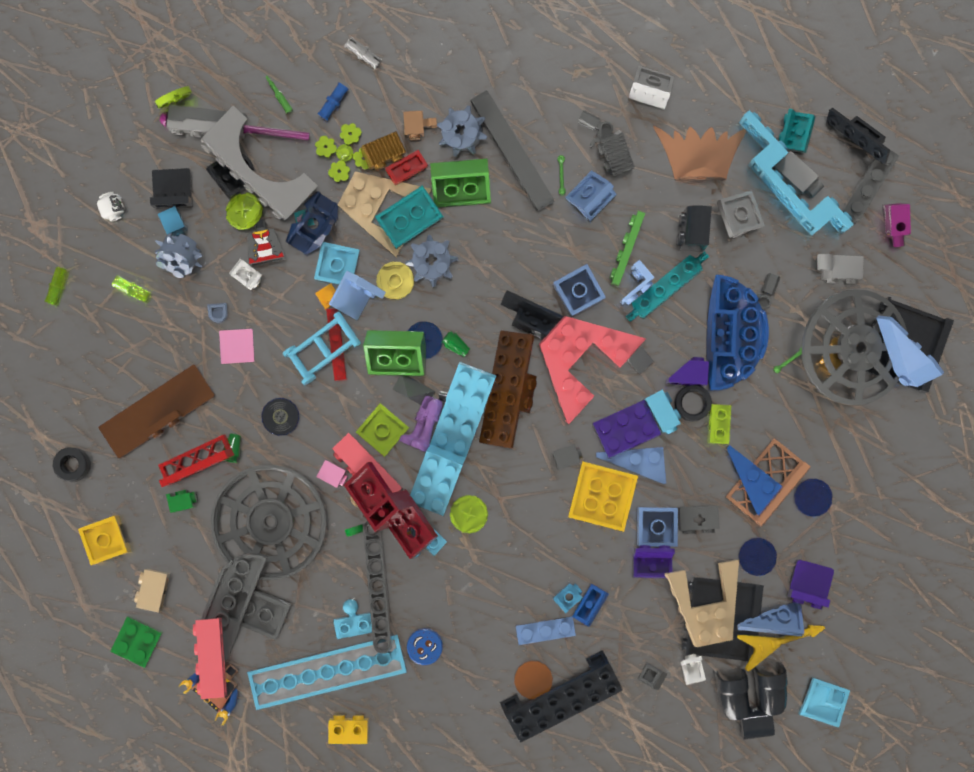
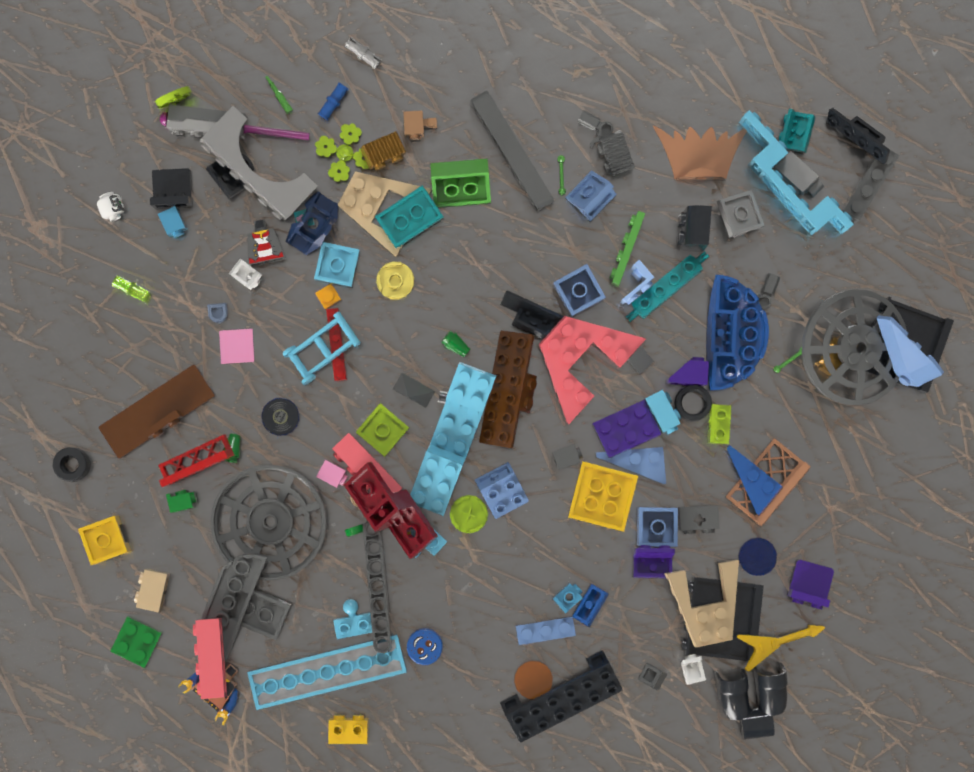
clear neon green axle [44,267,67,305] -> none
sand blue brick [155,233,203,278] -> none
lime tile [226,192,263,230] -> none
light blue bracket [329,271,386,320] -> none
bright green slope [363,330,426,376] -> none
red plate [385,150,428,186] -> none
medium lavender piece [399,396,443,452] -> none
sand blue brick [405,235,458,287] -> none
clear blue tile [408,321,443,359] -> none
sand blue brick [437,105,488,157] -> none
light grey bracket [629,66,674,109] -> none
medium blue wing [737,602,804,637] -> none
clear blue tile [794,478,833,517] -> none
medium azure plate [798,678,850,727] -> none
light grey hinge [817,254,864,284] -> none
magenta torso [883,203,911,247] -> none
none -> medium blue bracket [475,462,529,519]

